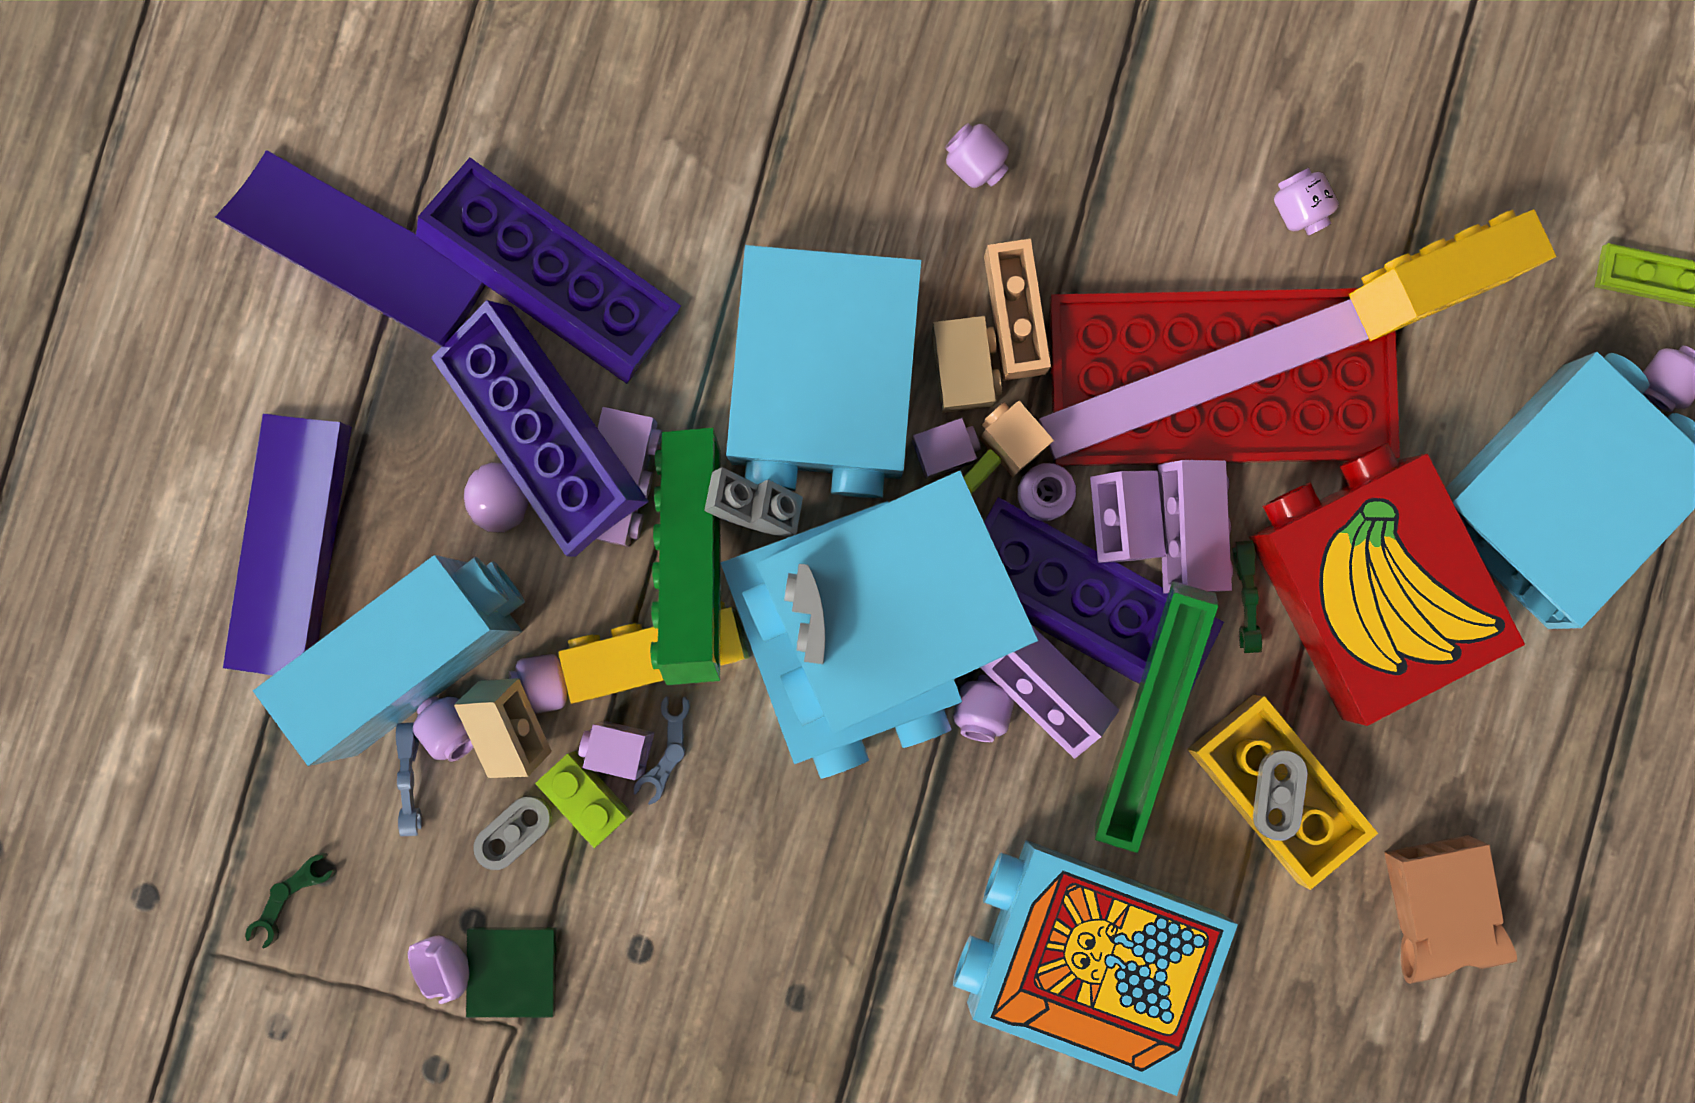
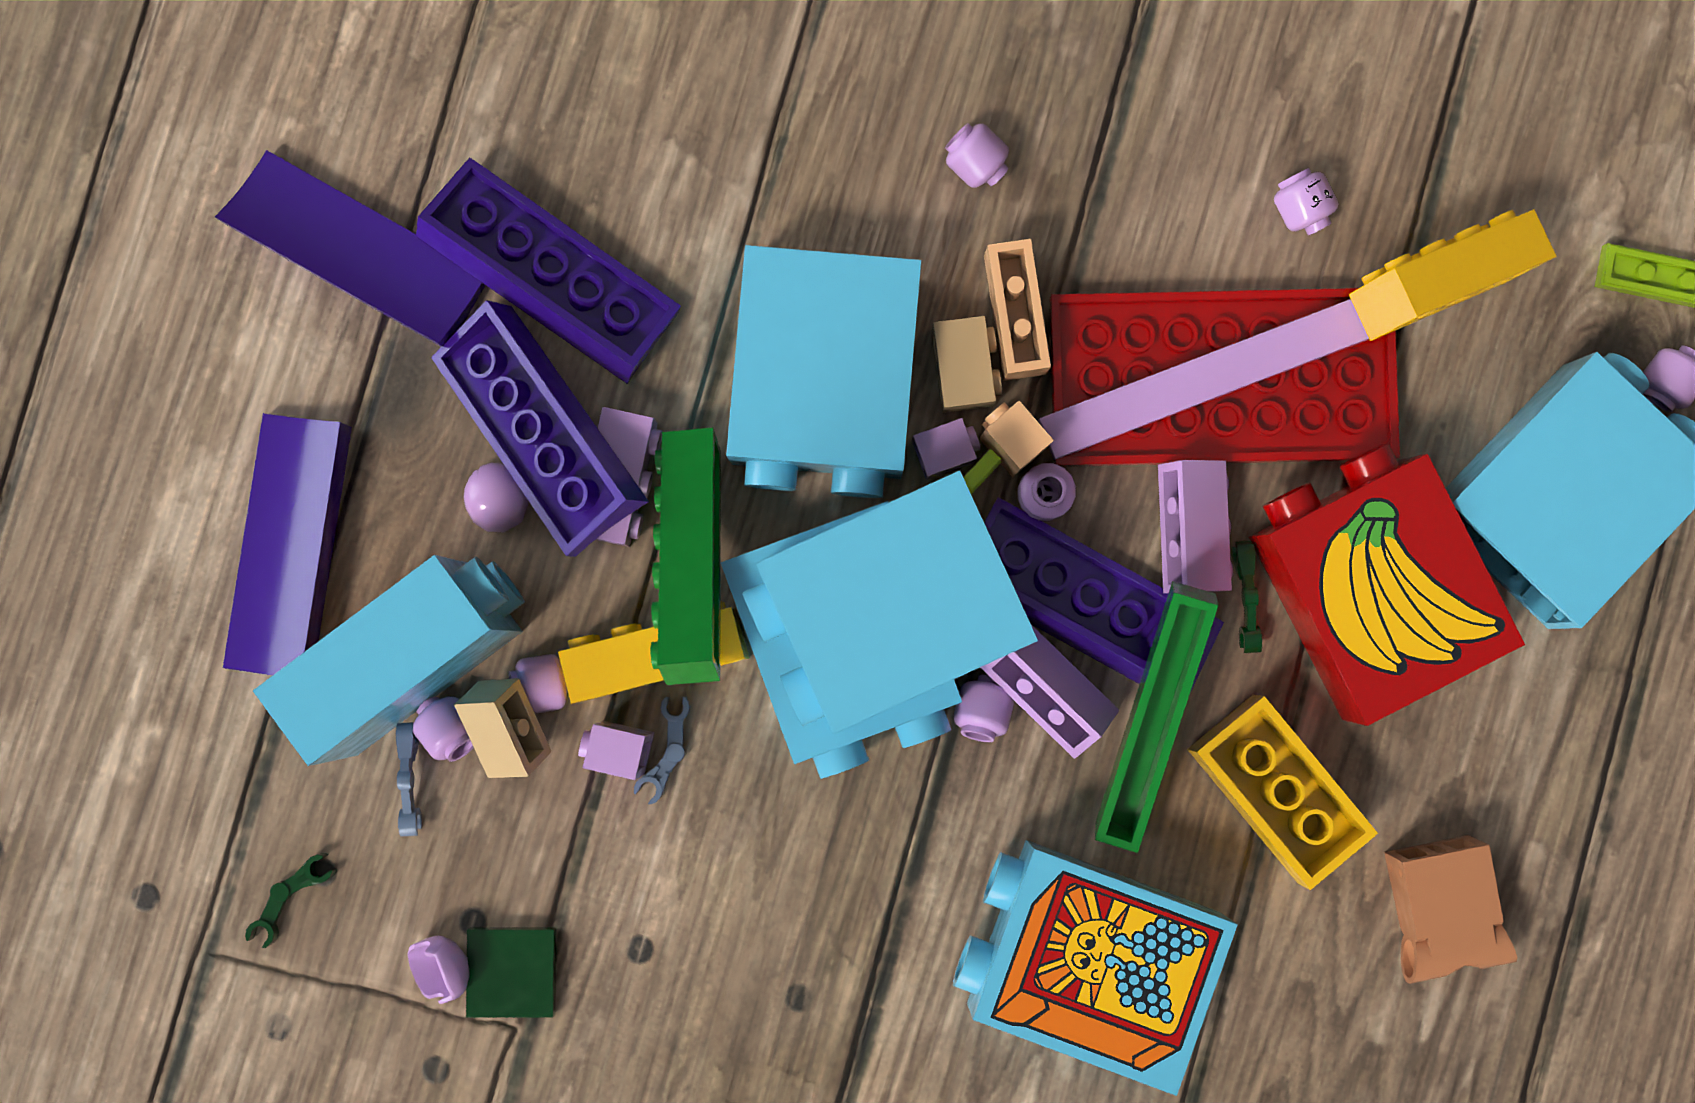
light grey plate [474,796,552,870] -> none
lime brick [535,751,633,848] -> none
light grey slope [704,467,803,537] -> none
light grey slope [784,564,825,664] -> none
lavender brick [1090,471,1166,563] -> none
light grey plate [1253,750,1308,841] -> none

